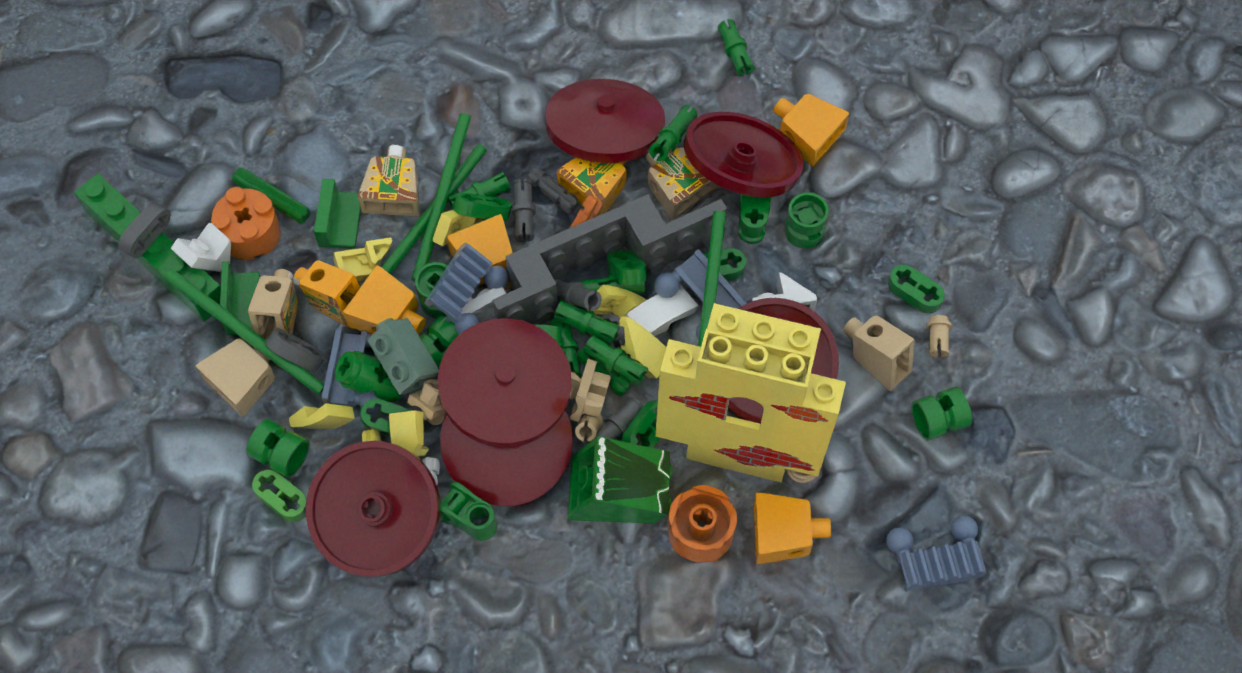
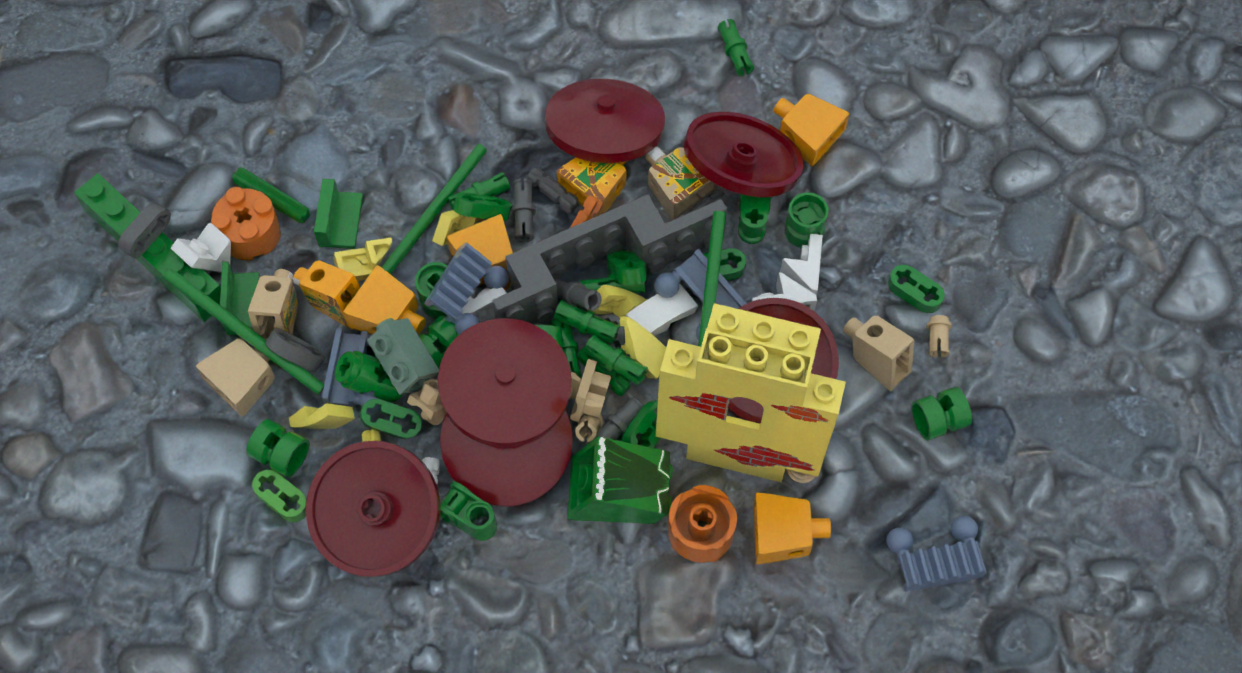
torso [358,145,420,216] -> none
light yellow slope [389,410,429,458] -> none
green piece [411,113,471,282] -> none
green pin [649,105,698,161] -> none
none -> white slope [780,234,823,295]

